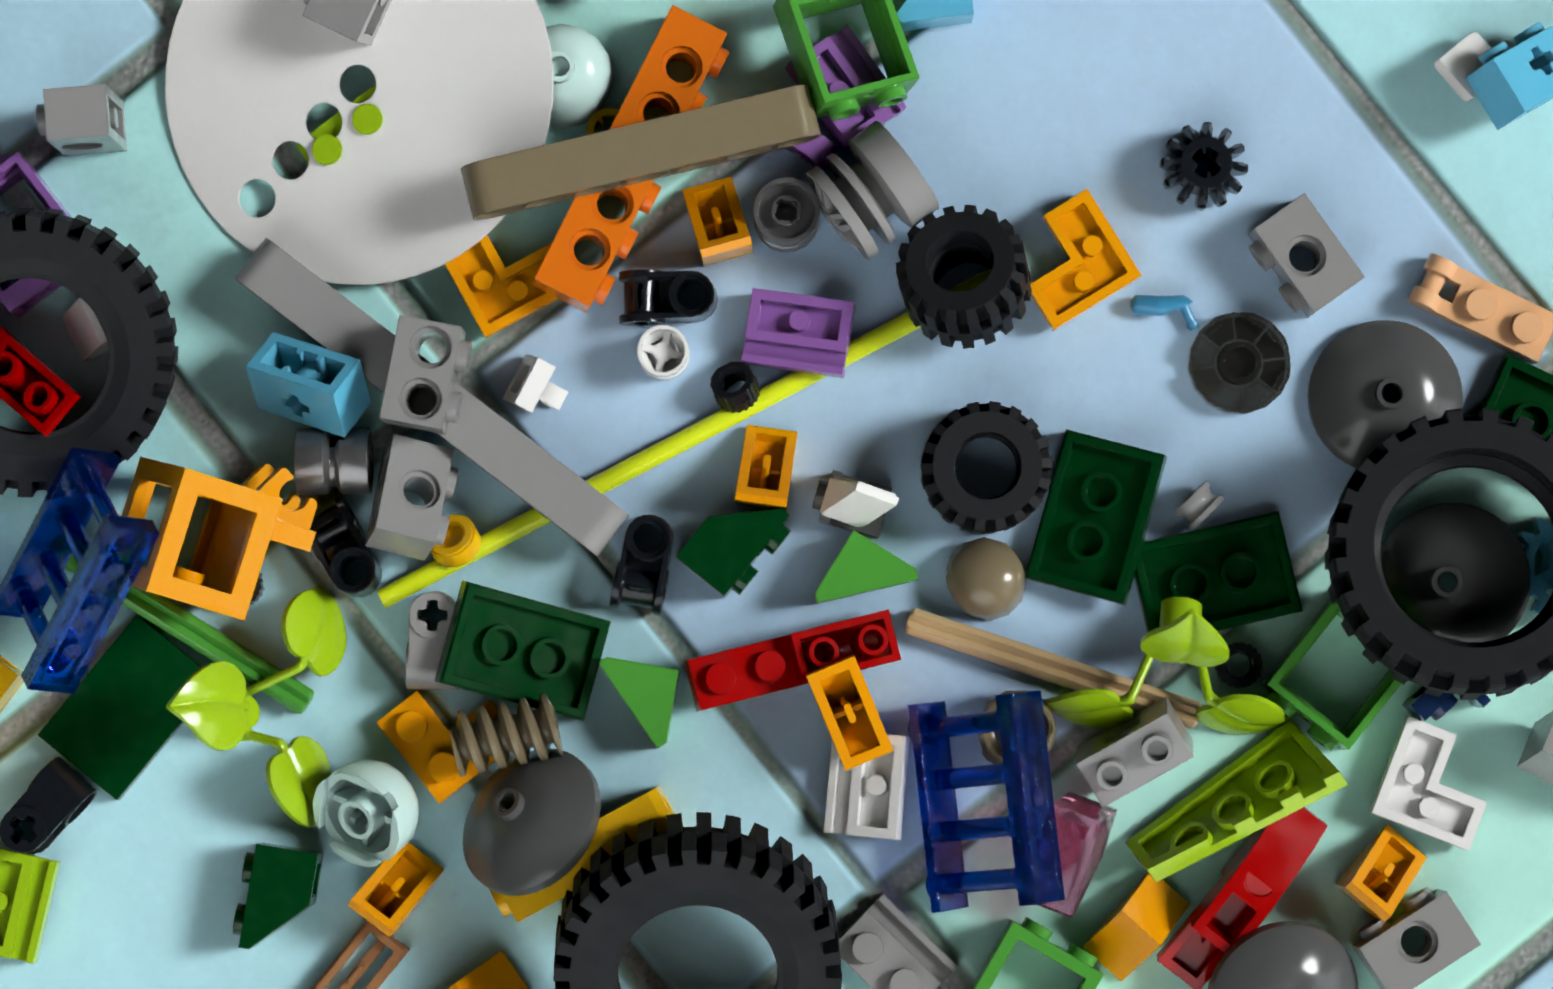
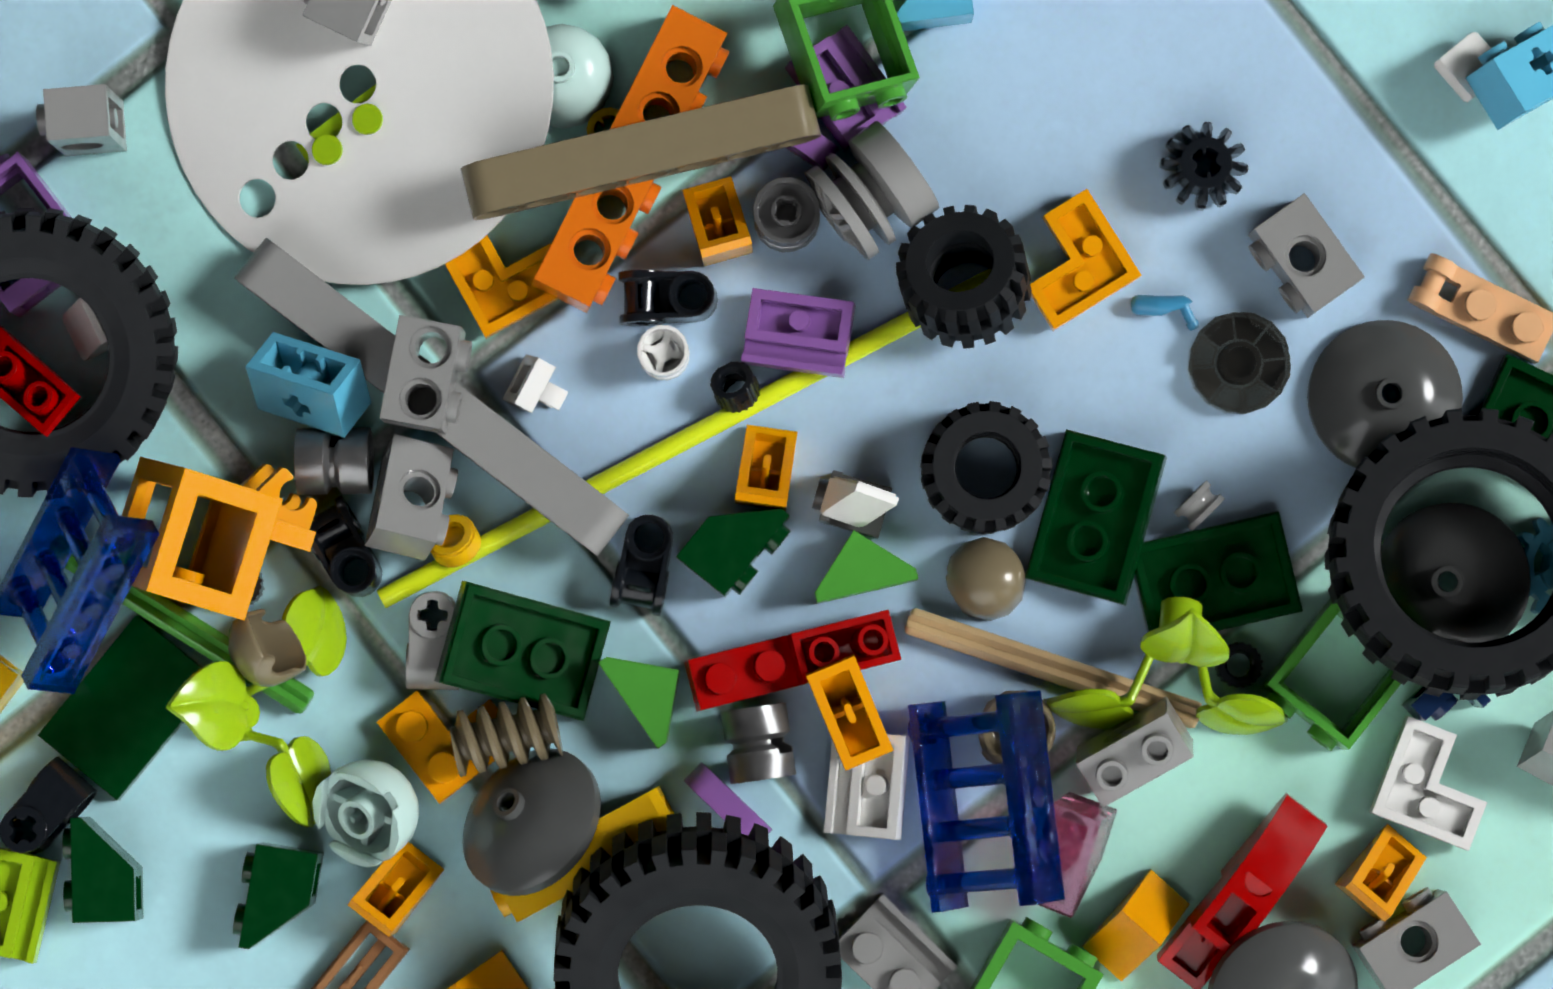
lime wing [1125,720,1348,882] -> none
none -> dark green slope [62,817,144,923]
none -> dark tan hair [228,609,306,687]
none -> medium lavender beam [684,762,772,836]
none -> flat silver wheel [720,703,796,784]

